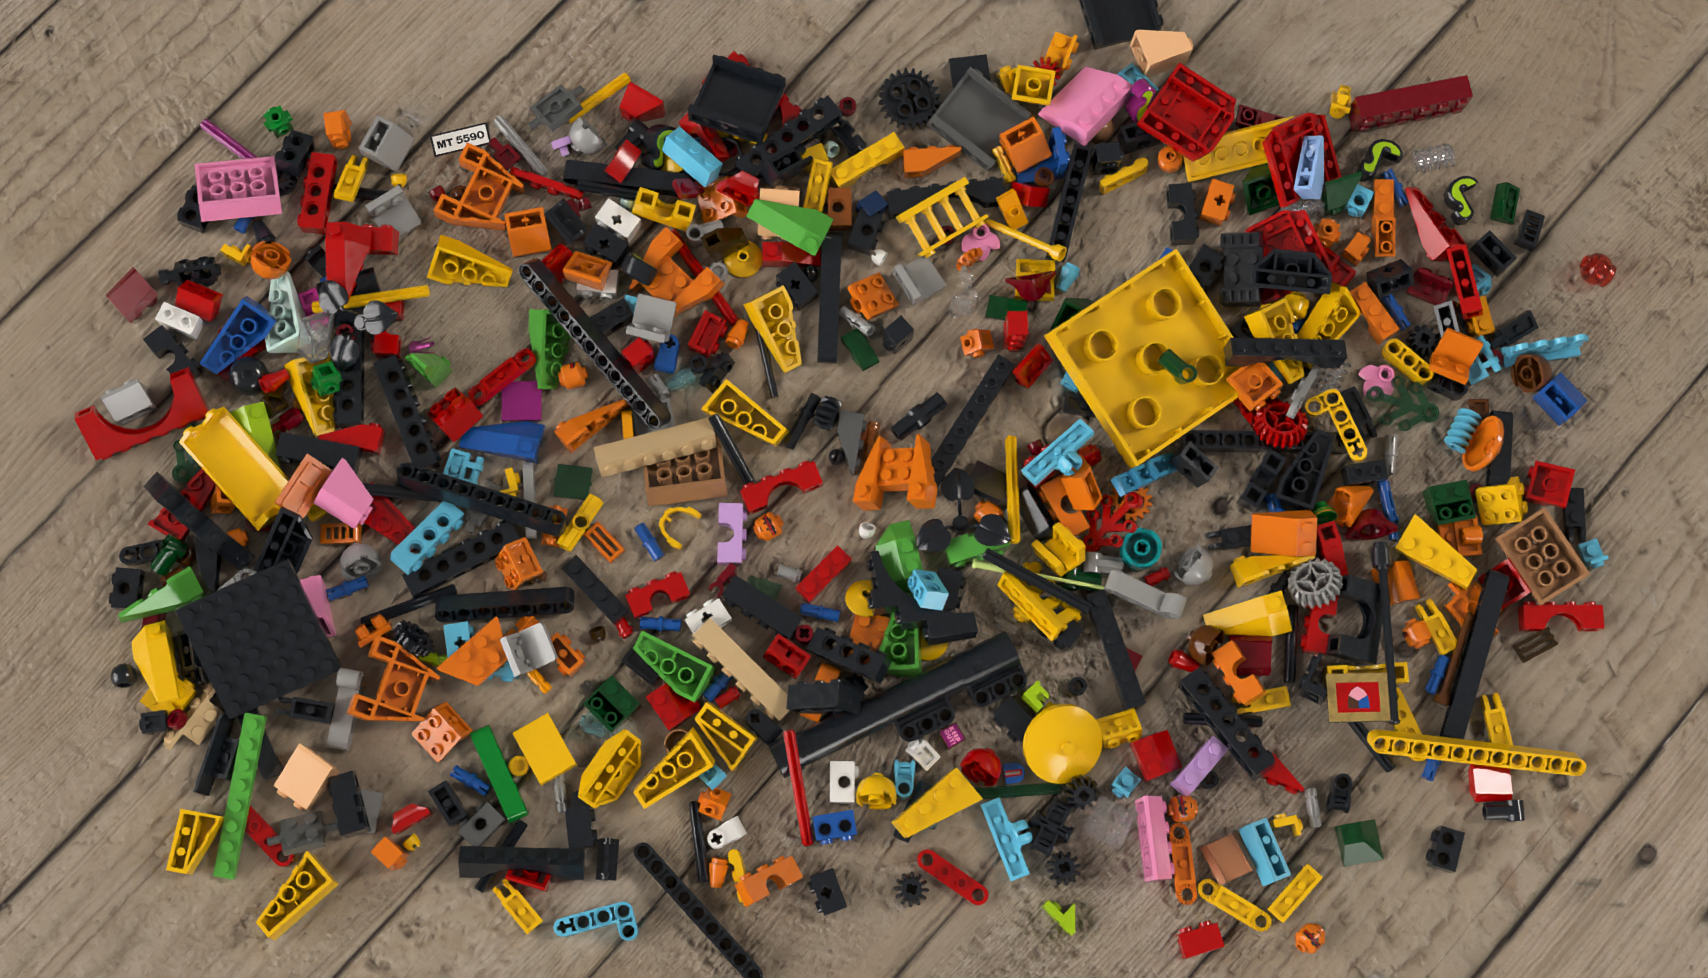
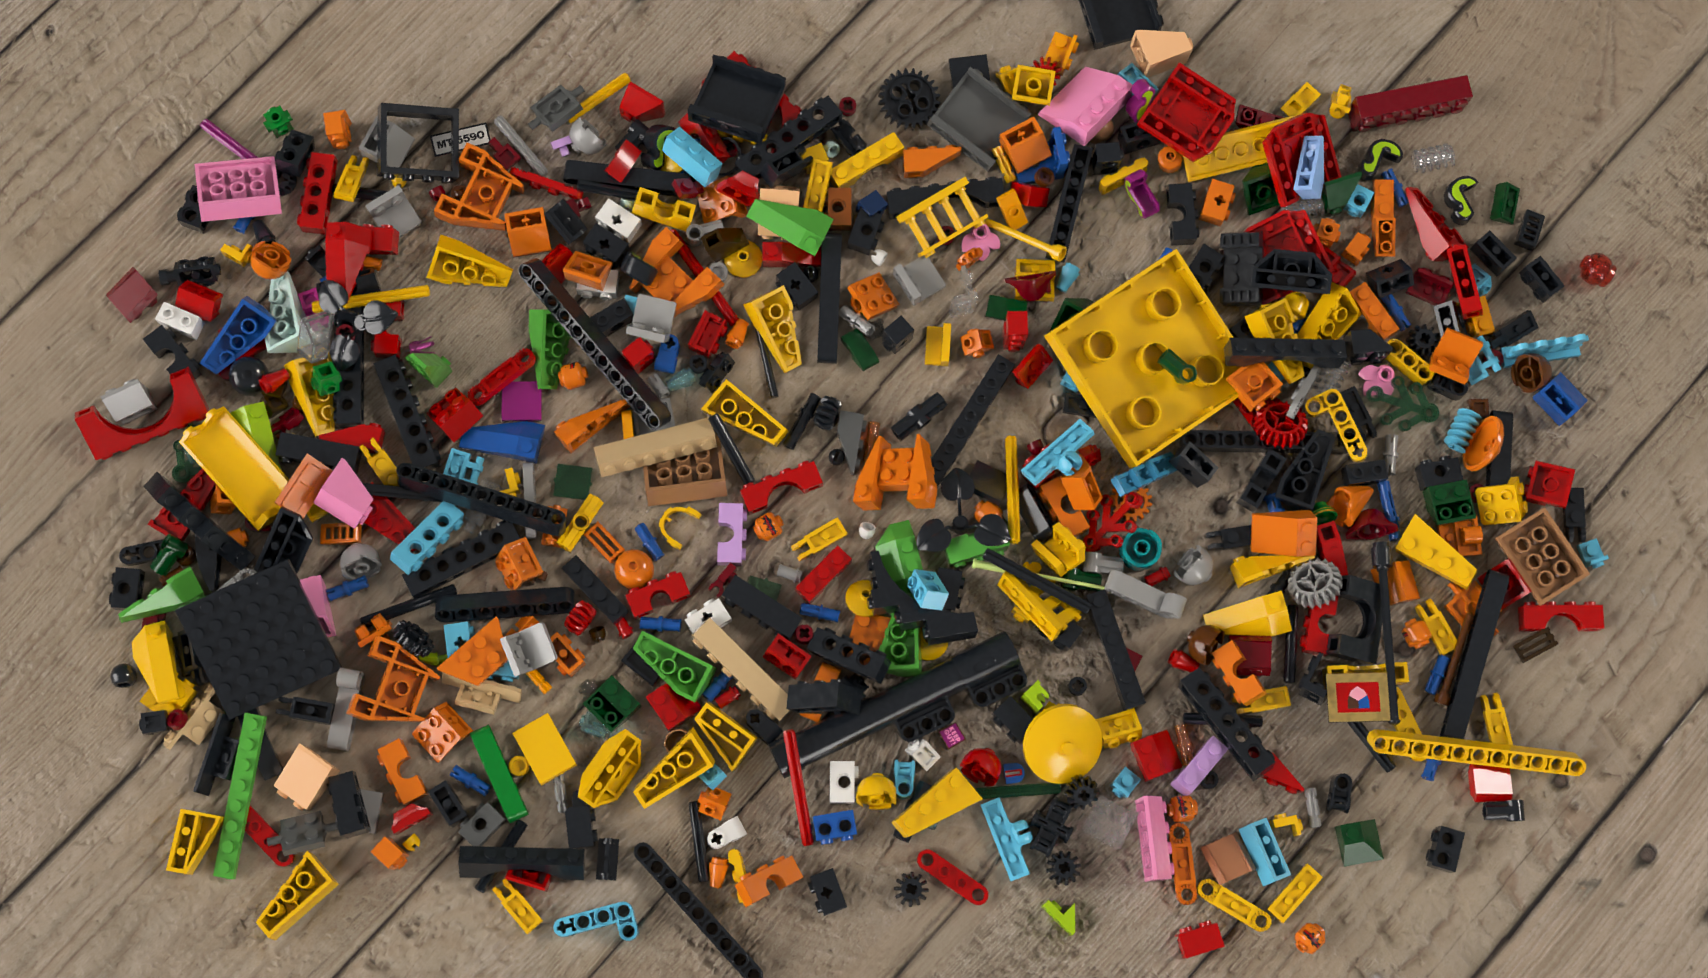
none -> yellow hinge [359,438,399,486]
none -> orange pin [363,256,383,271]
none -> black window [377,103,459,184]
none -> orange arch [377,738,429,806]
none -> tan bracket [442,673,522,715]
none -> red gear [564,600,596,636]
none -> orange cylinder [614,549,654,589]
none -> yellow hinge [791,517,848,561]
none -> yellow panel [925,323,951,366]
none -> magenta animal [1124,169,1160,219]
none -> clear orange pin [1174,724,1193,766]
none -> yellow slope [1281,82,1321,117]
none -> black slope [1343,329,1393,365]
none -> black brick [1415,456,1464,491]
none -> black brick [1519,255,1565,303]

